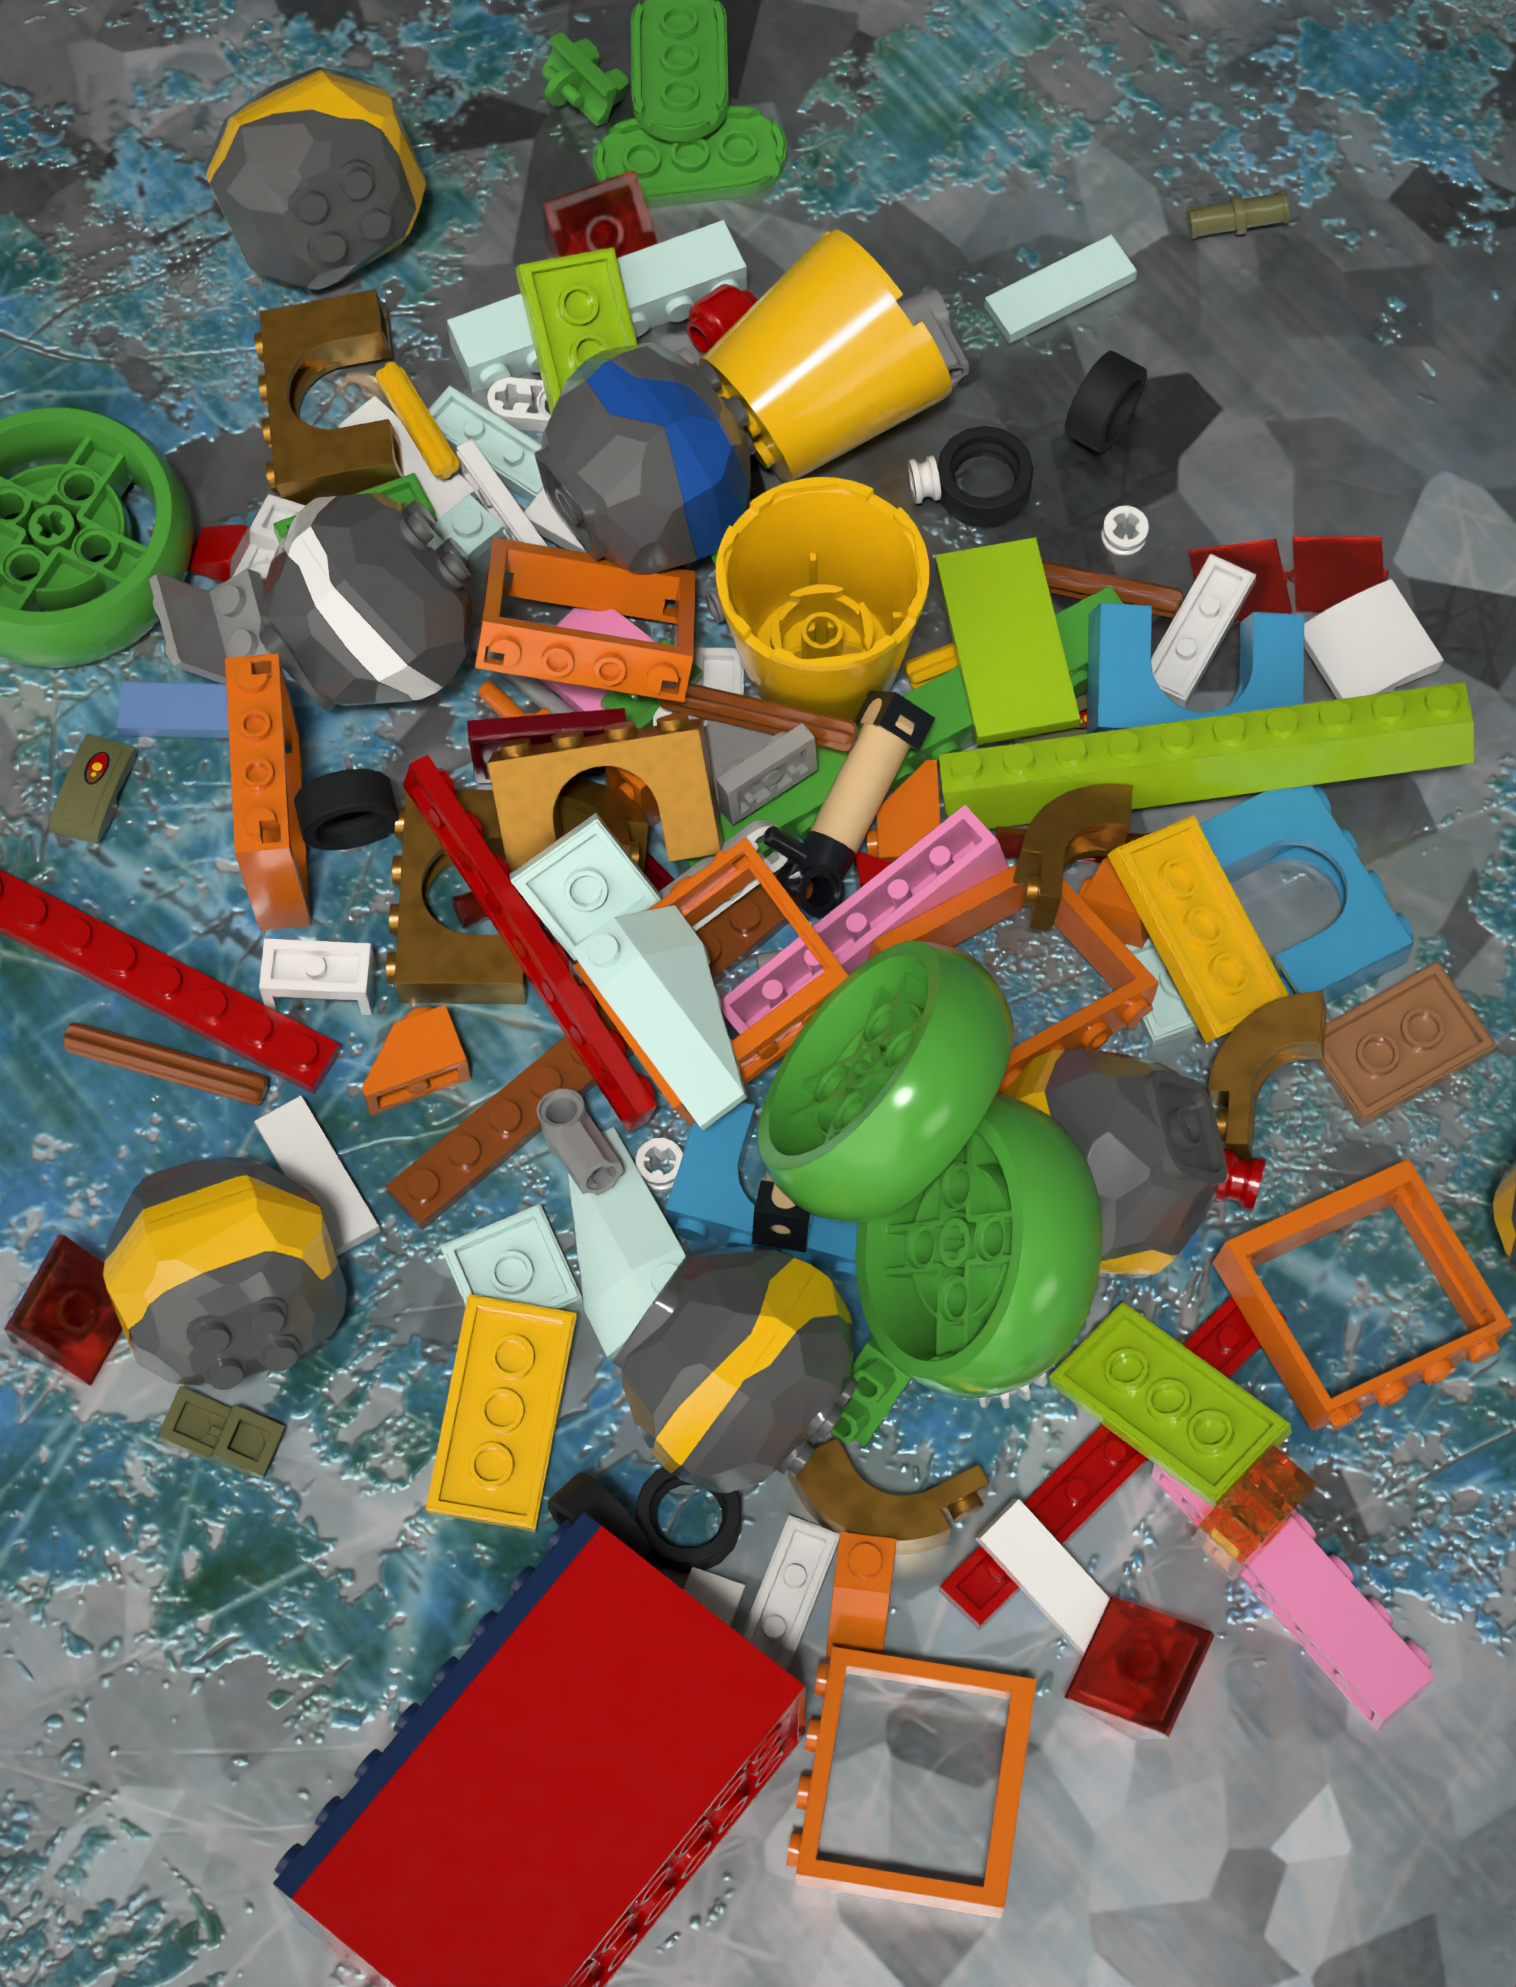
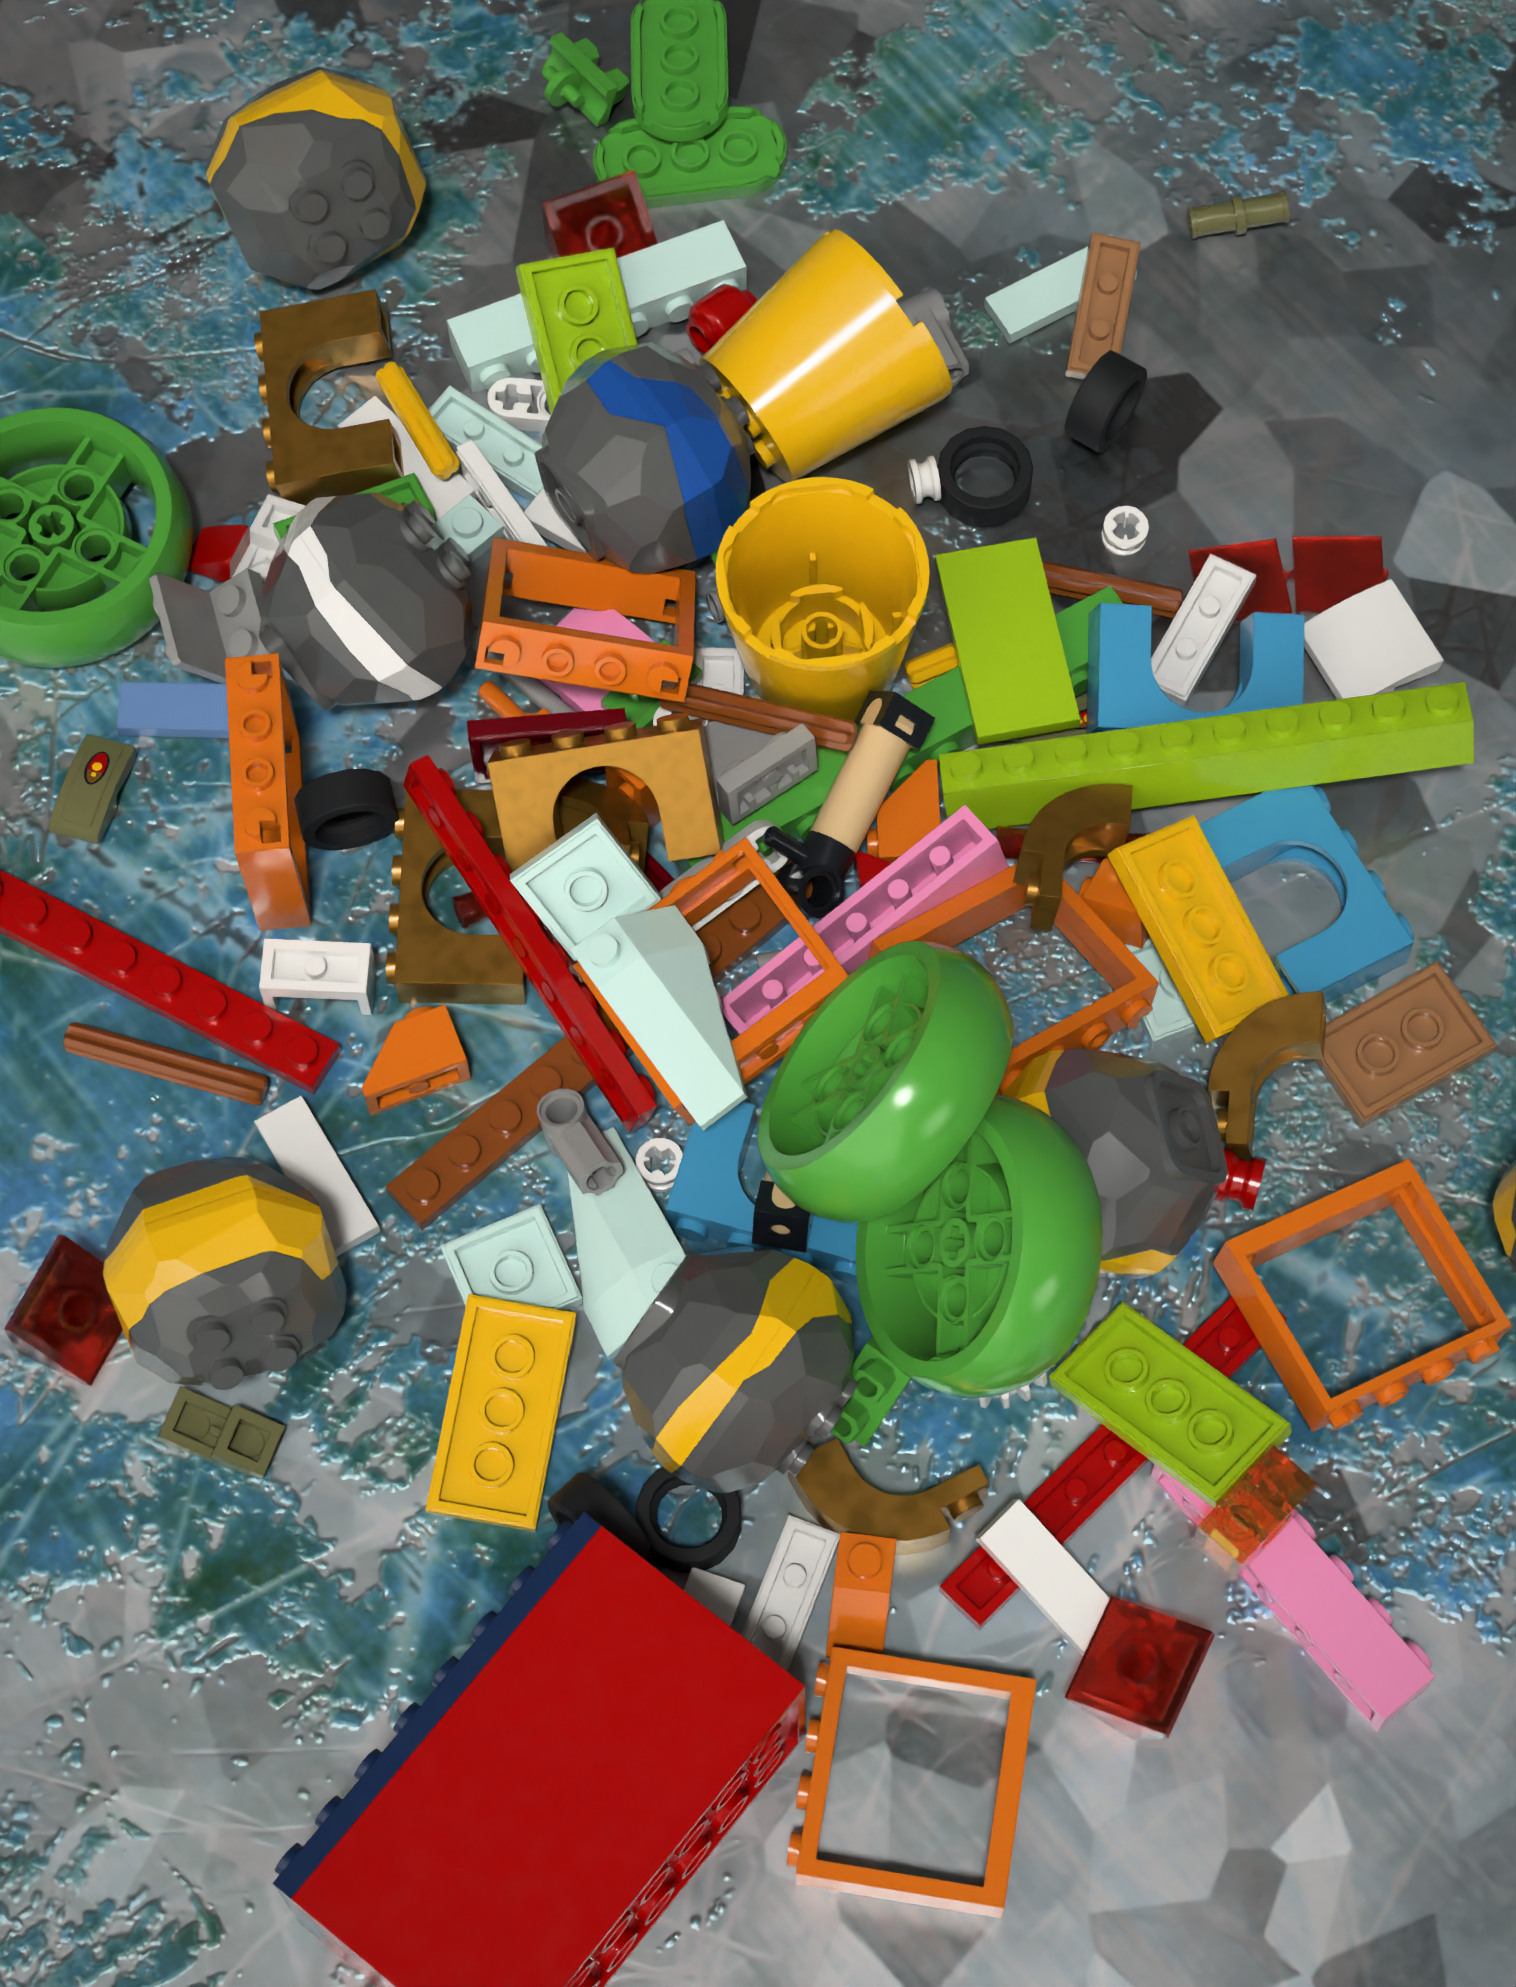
none -> medium nougat tile [1064,232,1141,380]

